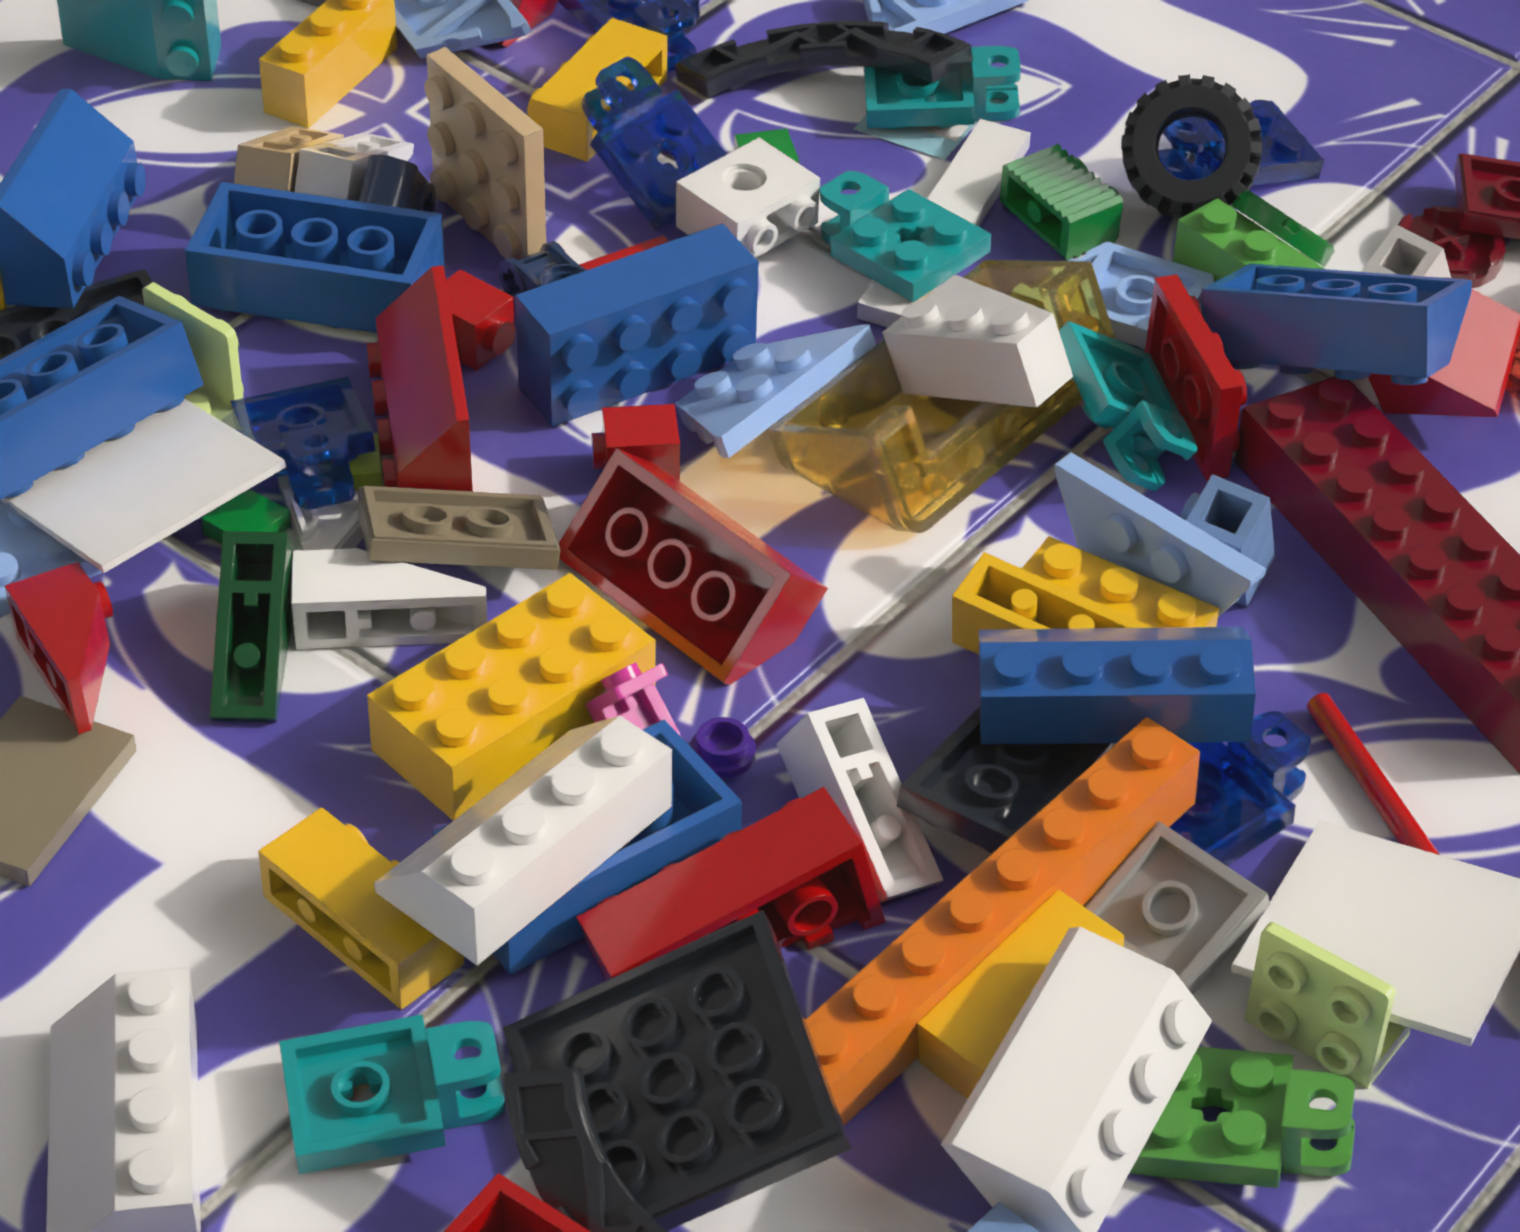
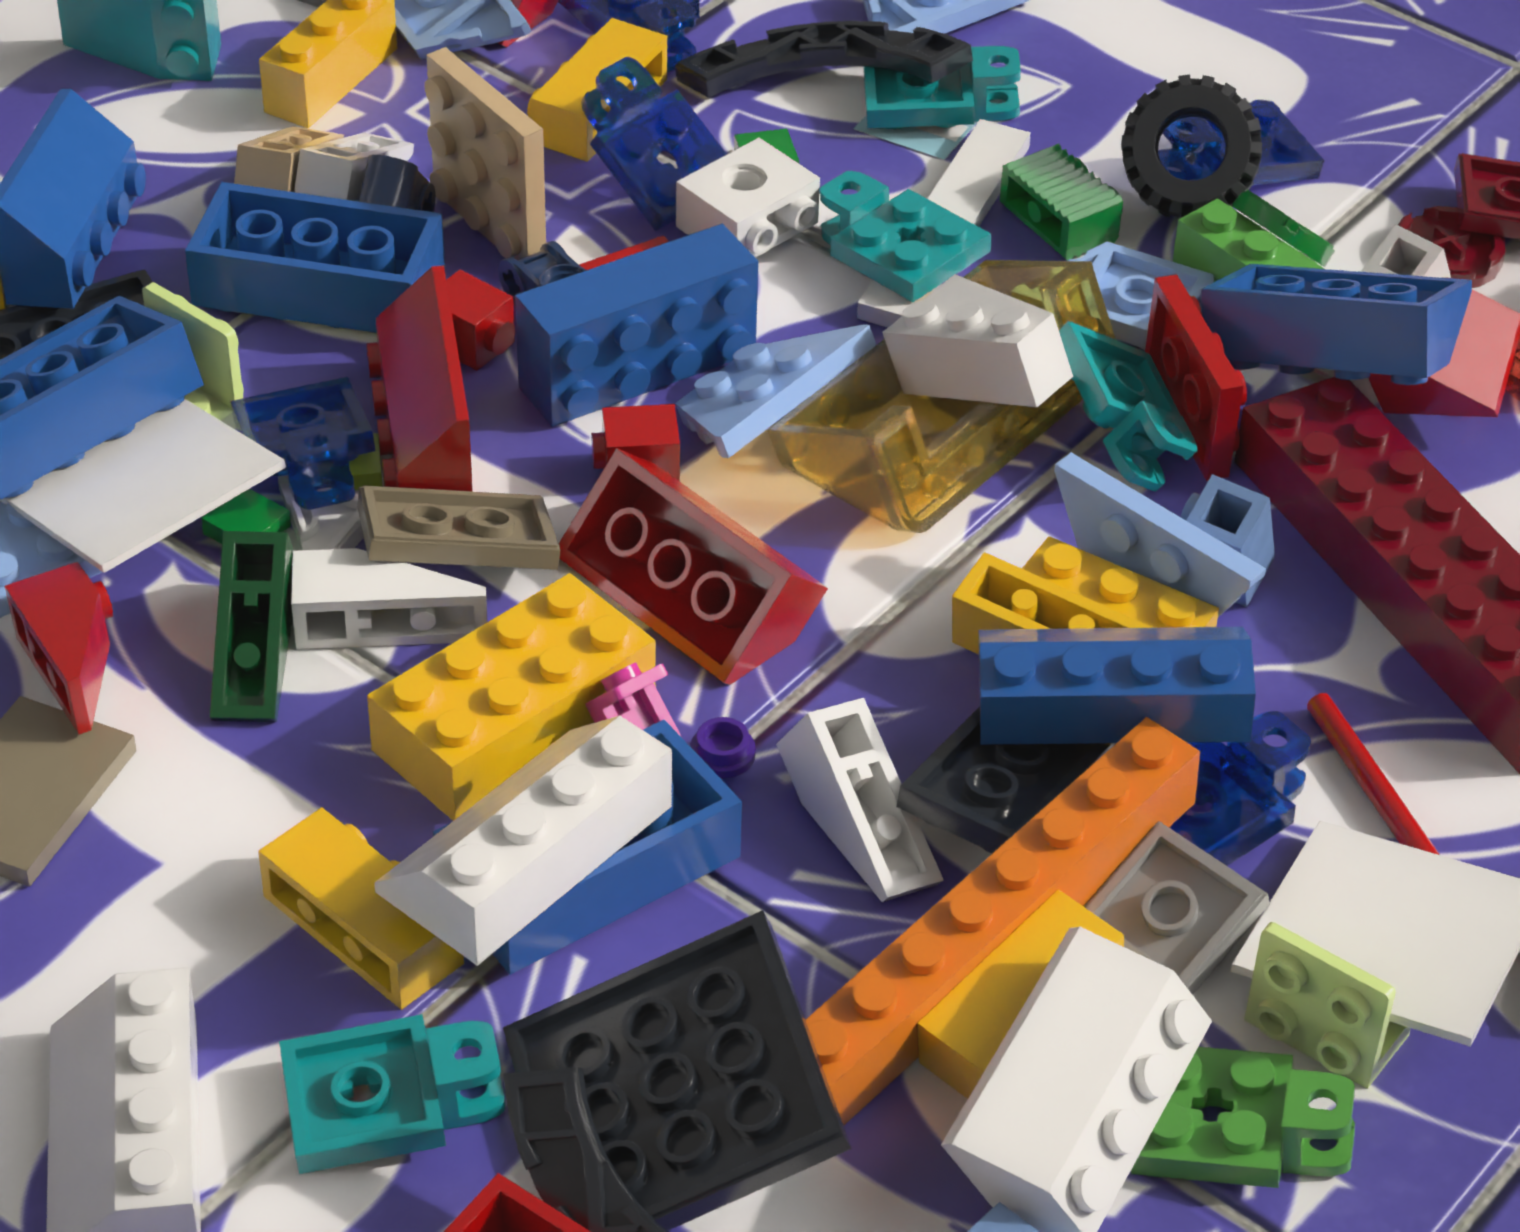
red wedge [577,787,886,980] -> none

